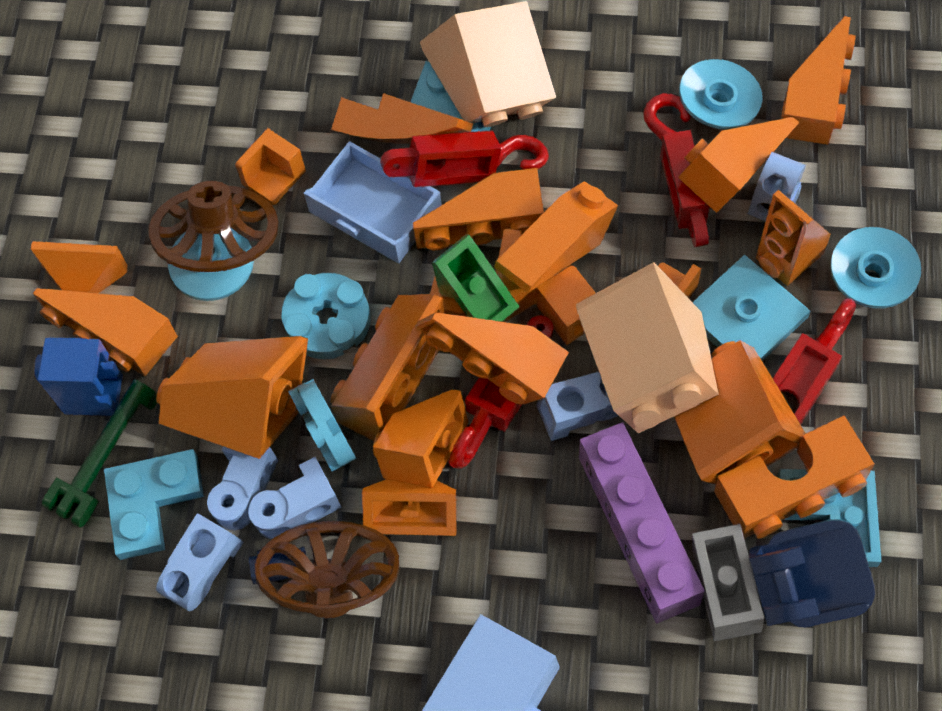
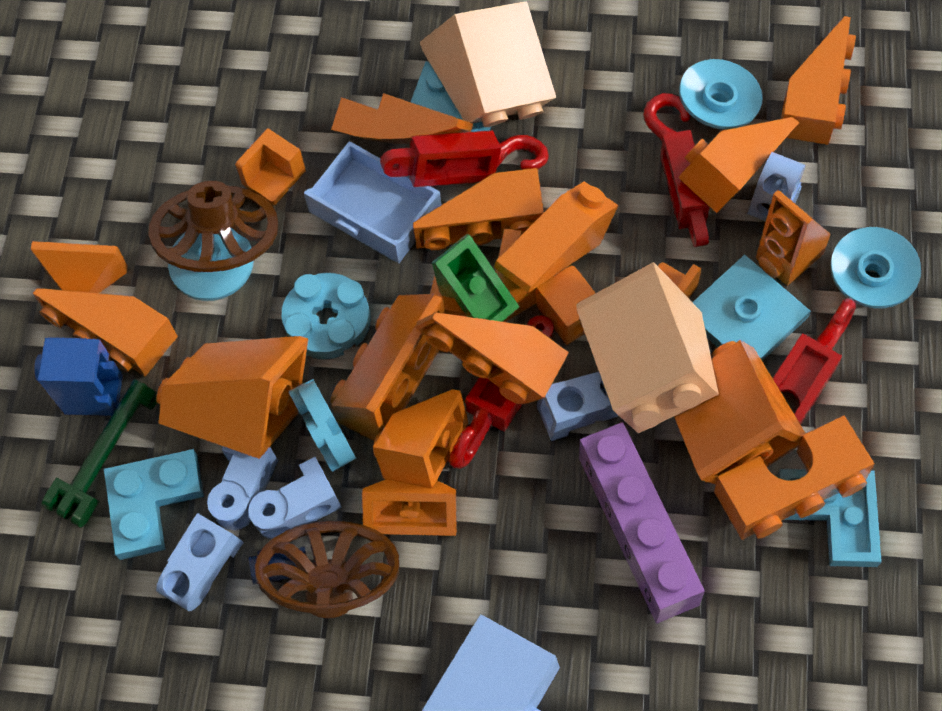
light grey brick [692,524,764,641] -> none
dark blue piece [749,519,875,627] -> none

